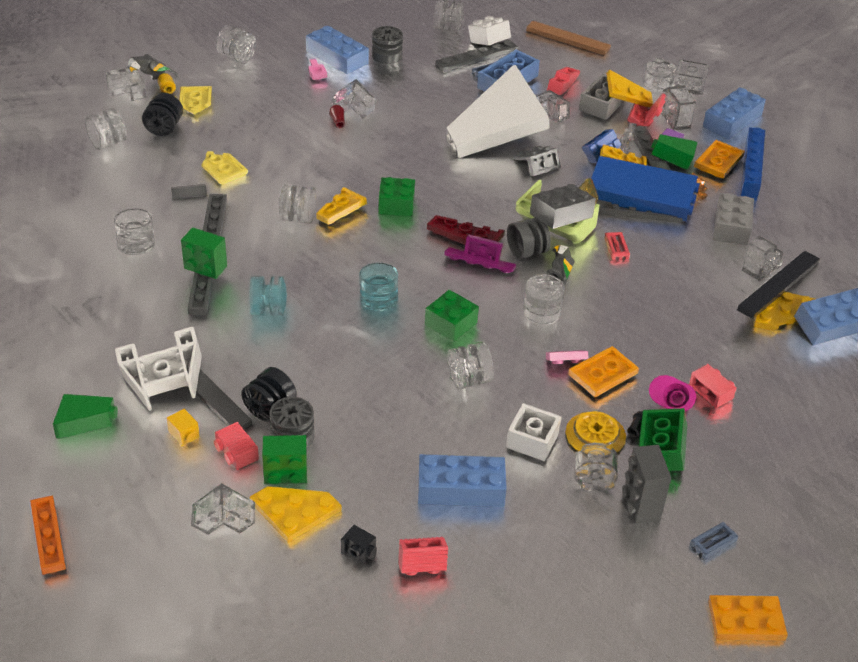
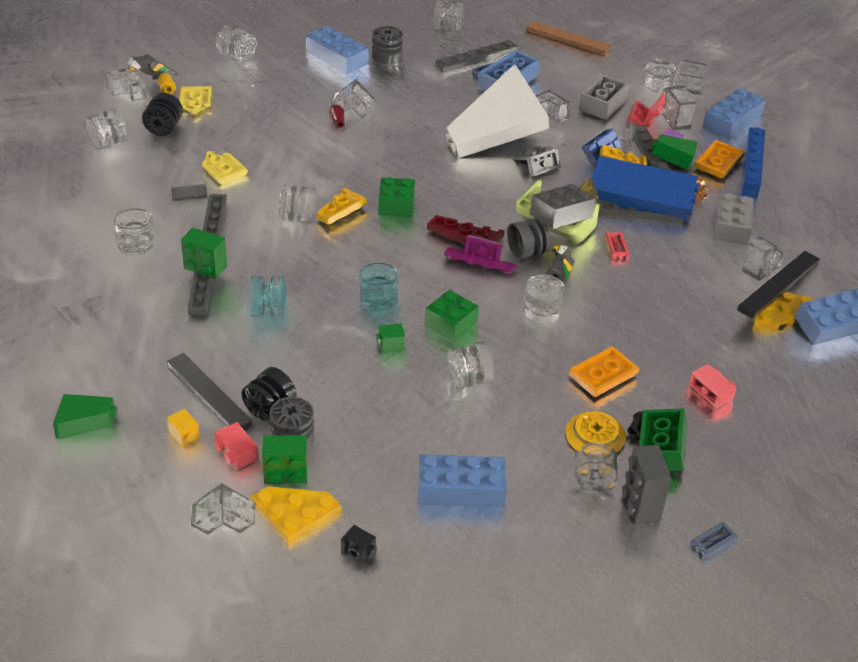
orange plate [30,495,66,575] -> none
white wedge [115,327,202,411] -> none
bright pink plate [308,59,327,80] -> none
coral brick [398,536,448,576] -> none
white brick [468,16,511,46] -> none
white brick [506,403,562,461] -> none
bright pink plate [546,350,588,364] -> none
coral slope [547,67,580,95] -> none
yellow wing [606,69,653,108] -> none
dark pink piece [649,375,696,412] -> none
light orange plate [708,595,788,641] -> none
none -> green brick [376,323,405,353]

